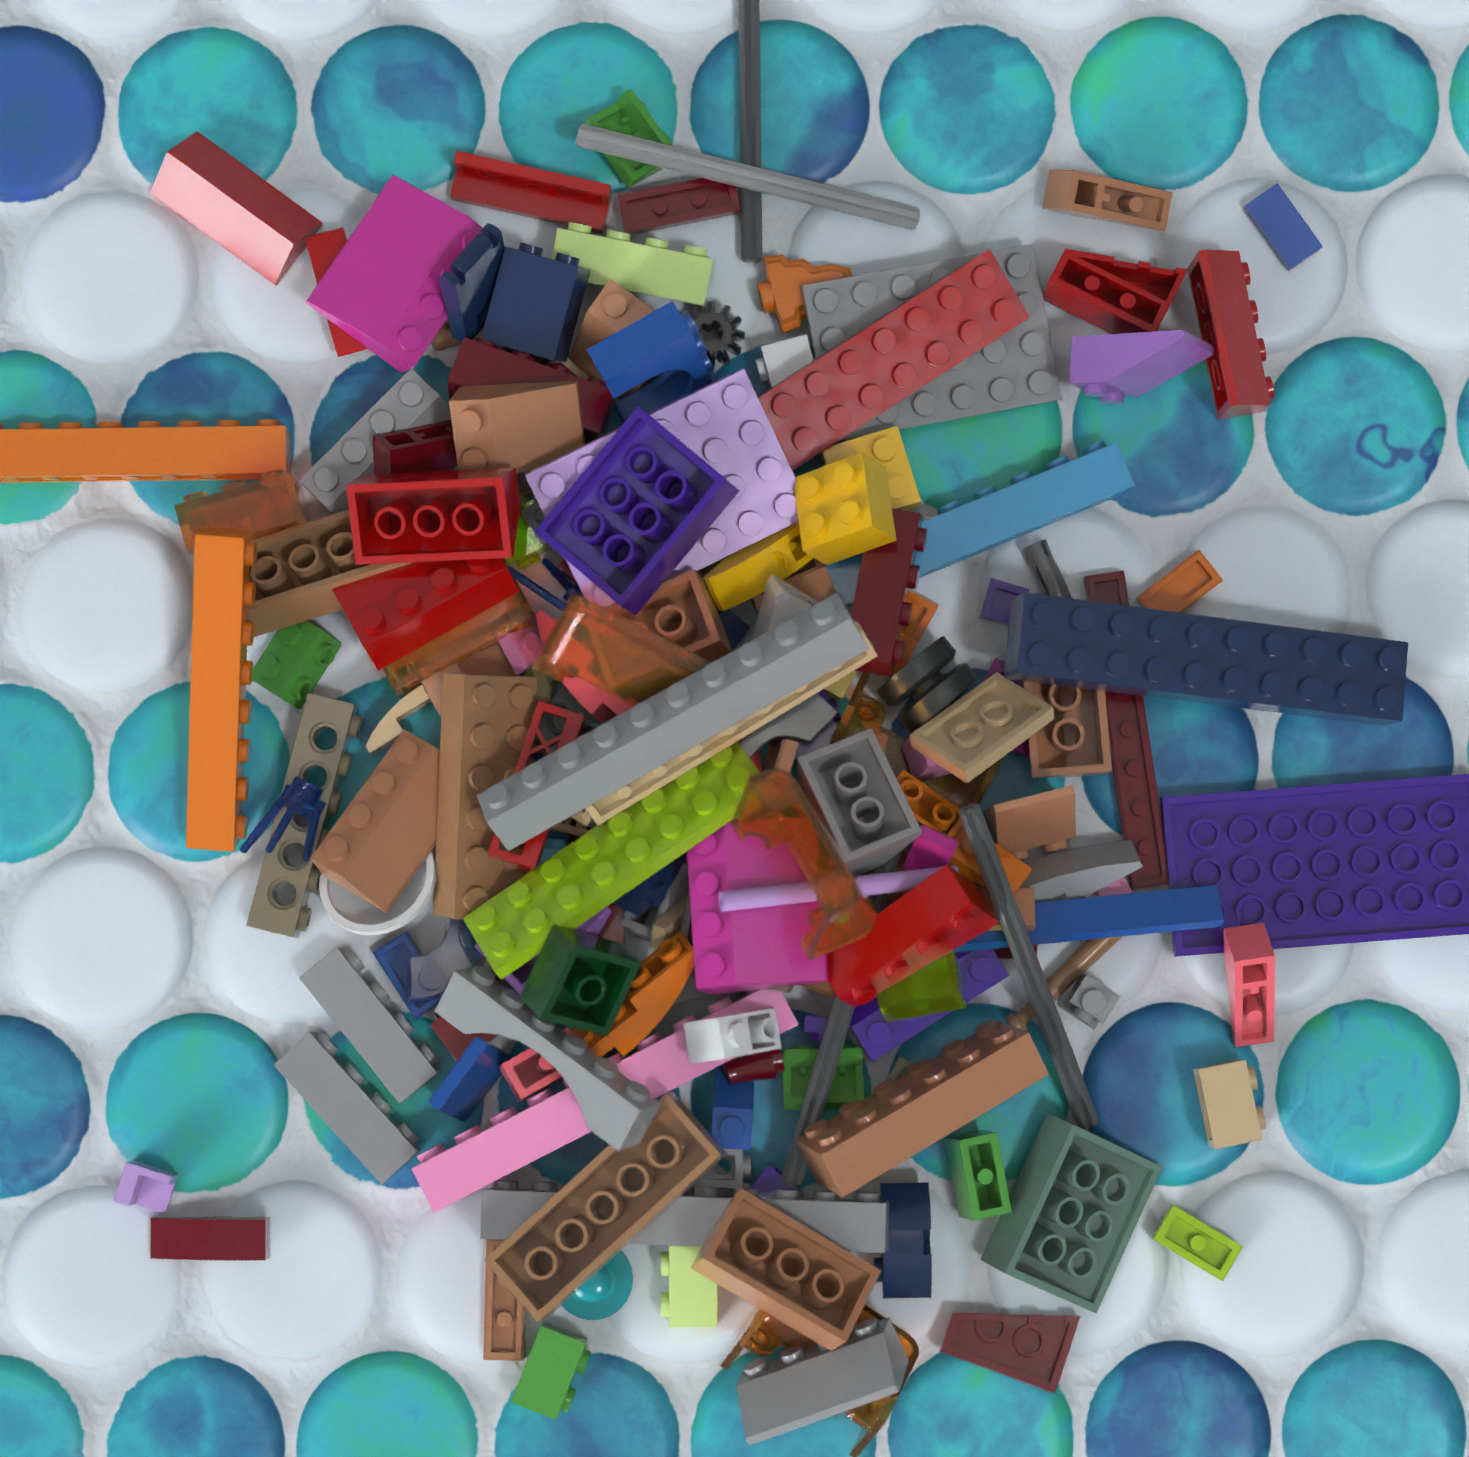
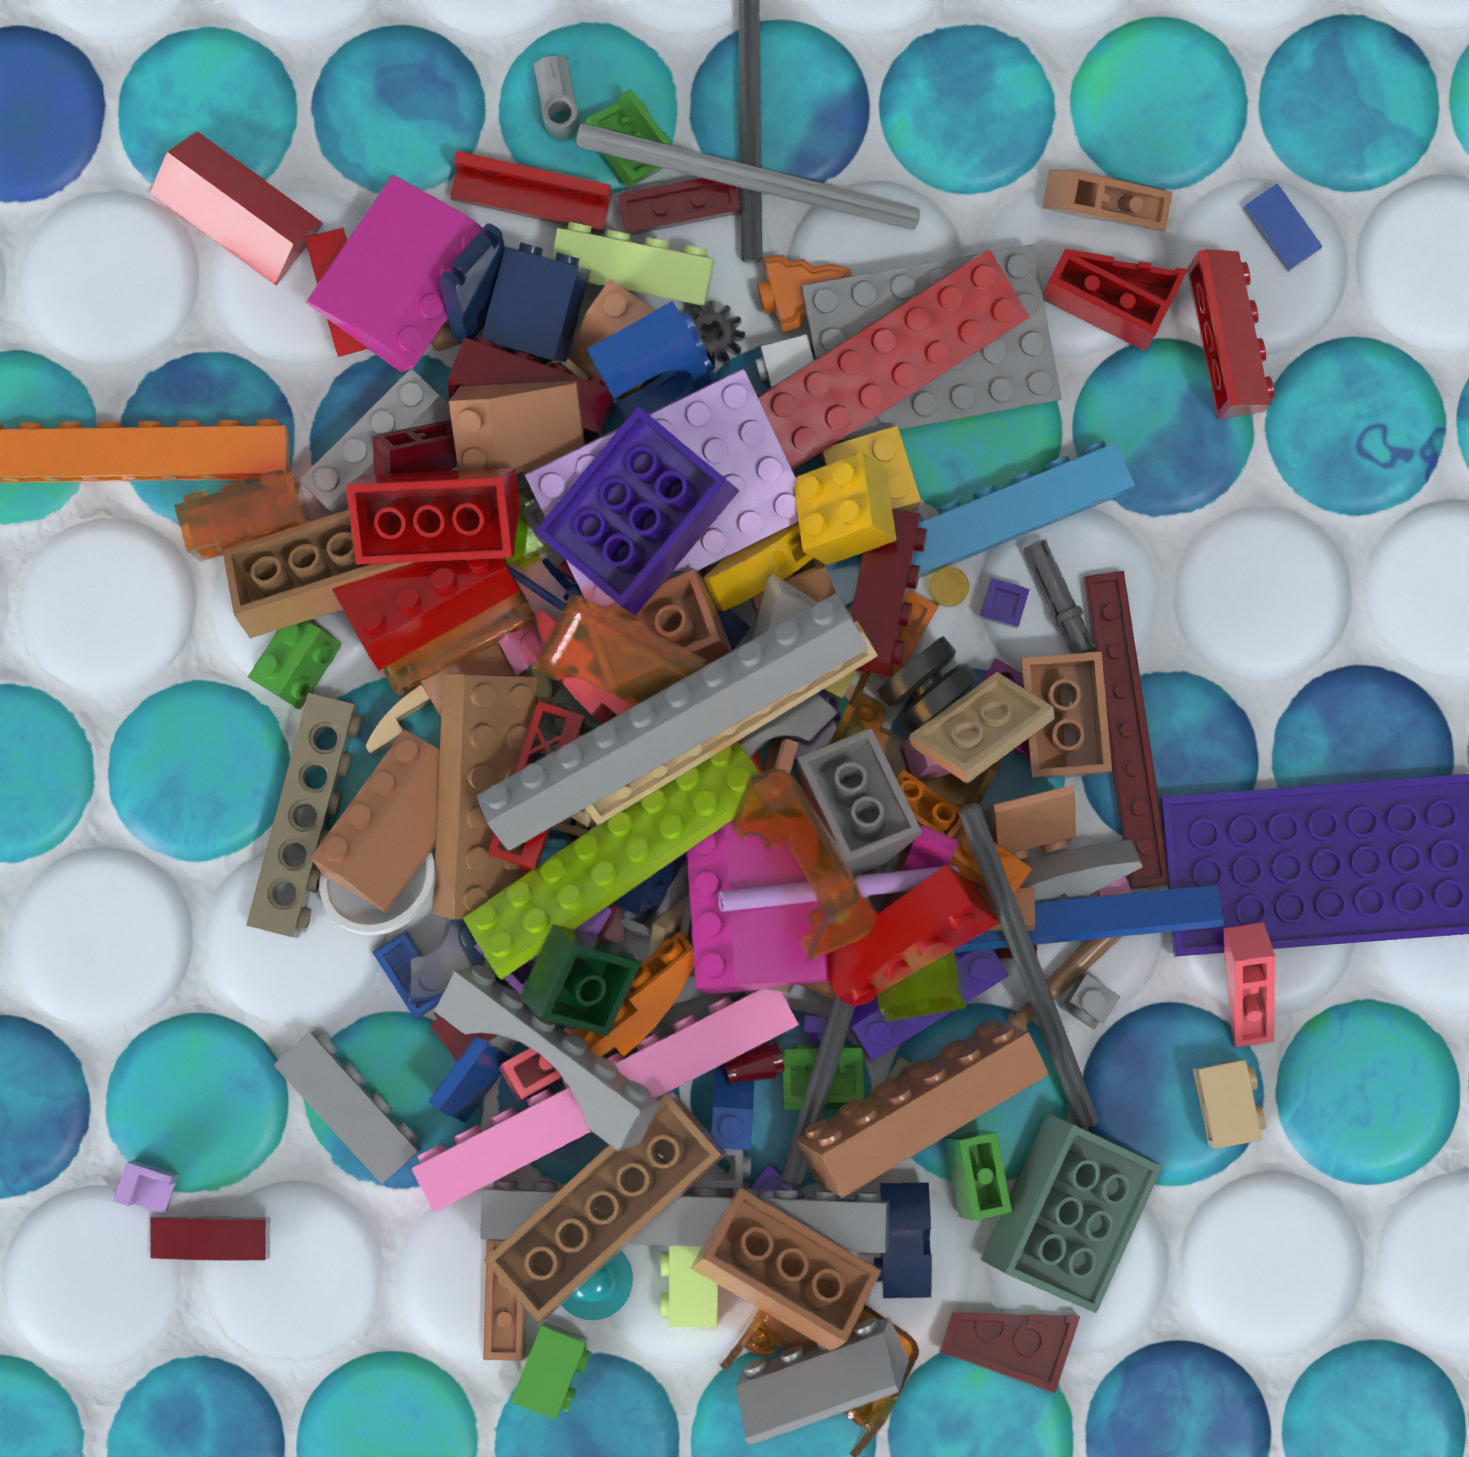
orange brick [186,526,257,852] -> none
clear blue plant [240,776,326,862] -> none
light grey brick [299,947,440,1104] -> none
white slope [683,1008,781,1064] -> none
dark blue brick [1004,592,1408,726] -> none
medium lavender slope [1069,330,1214,404] -> none
orange tile [1136,550,1223,613] -> none
lime plate [1151,1204,1243,1281] -> none
none -> light grey piece [533,55,579,141]
none -> clear yellow tile [929,567,969,608]

